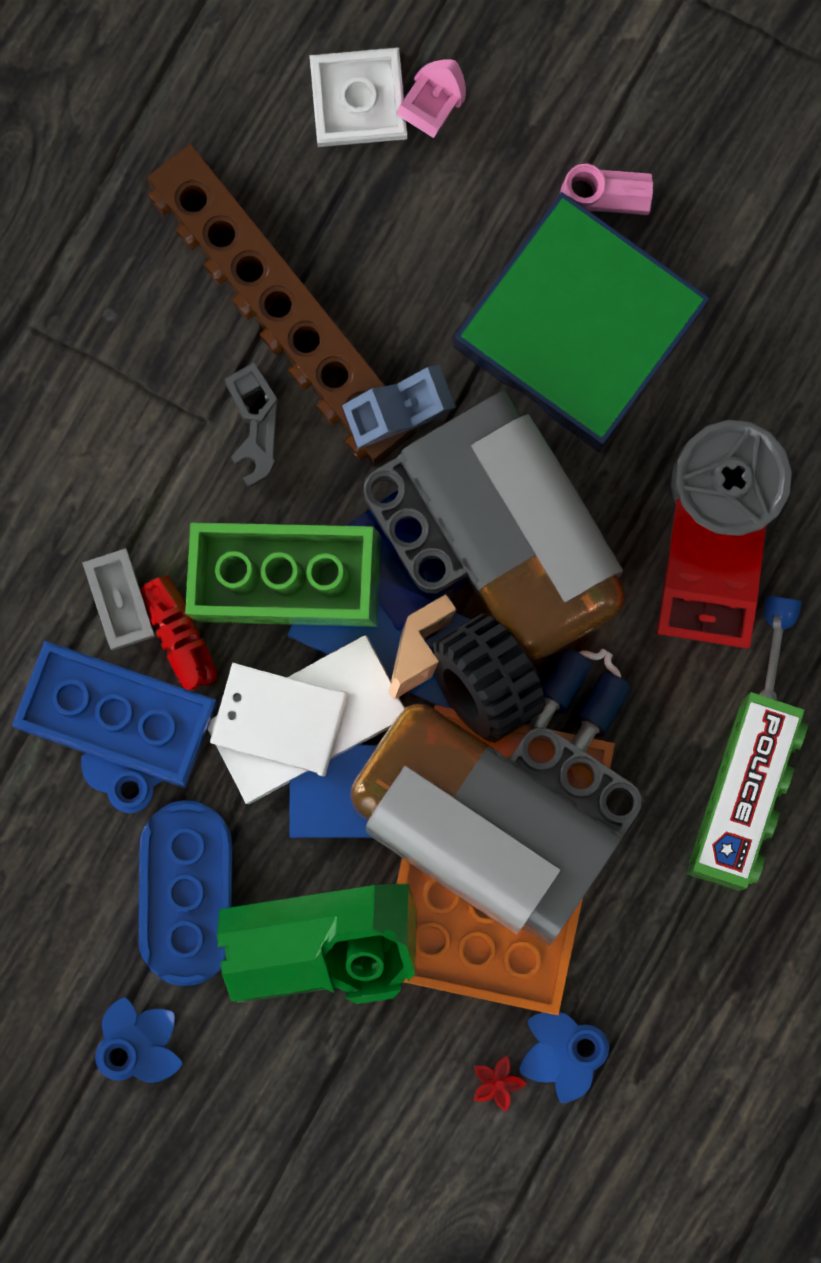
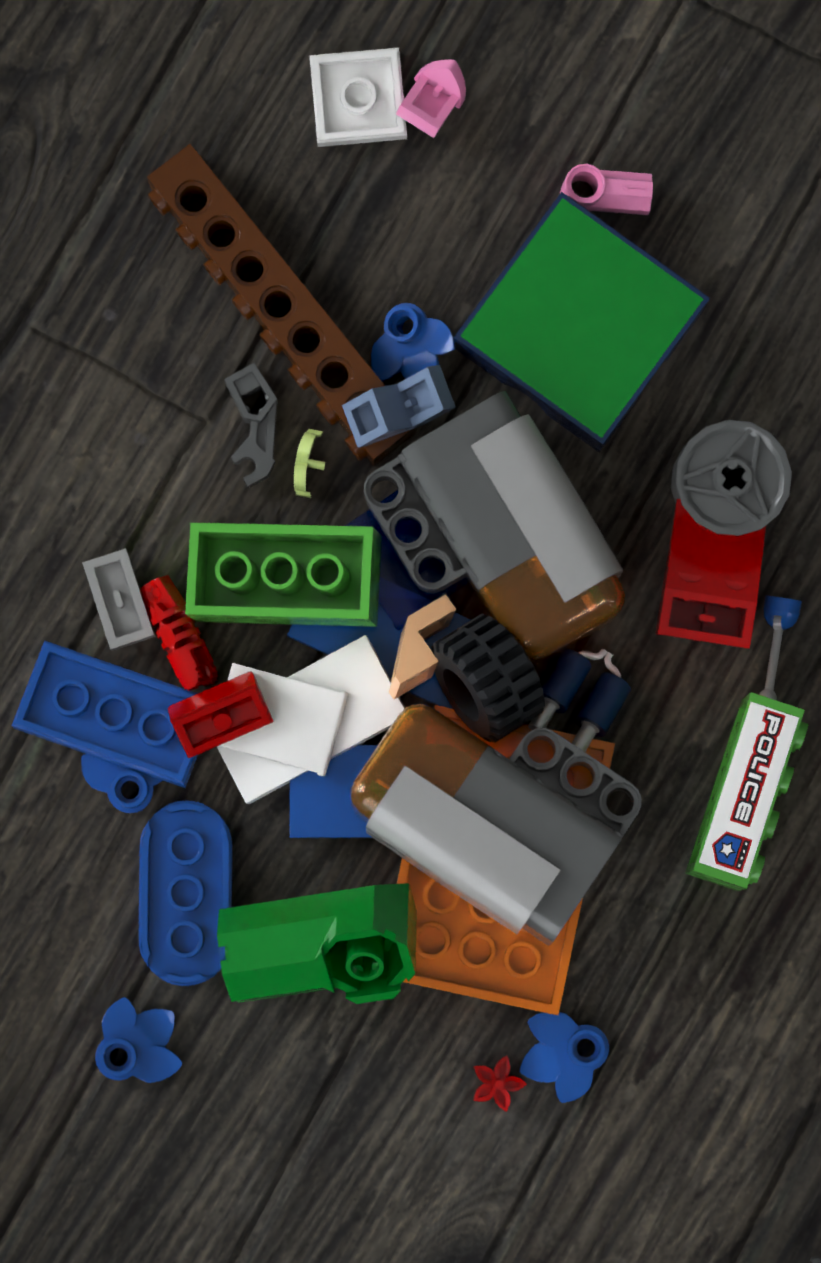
none -> red slope [168,671,274,759]
none -> yellowish green piece [294,429,326,498]
none -> blue plate [371,303,455,382]

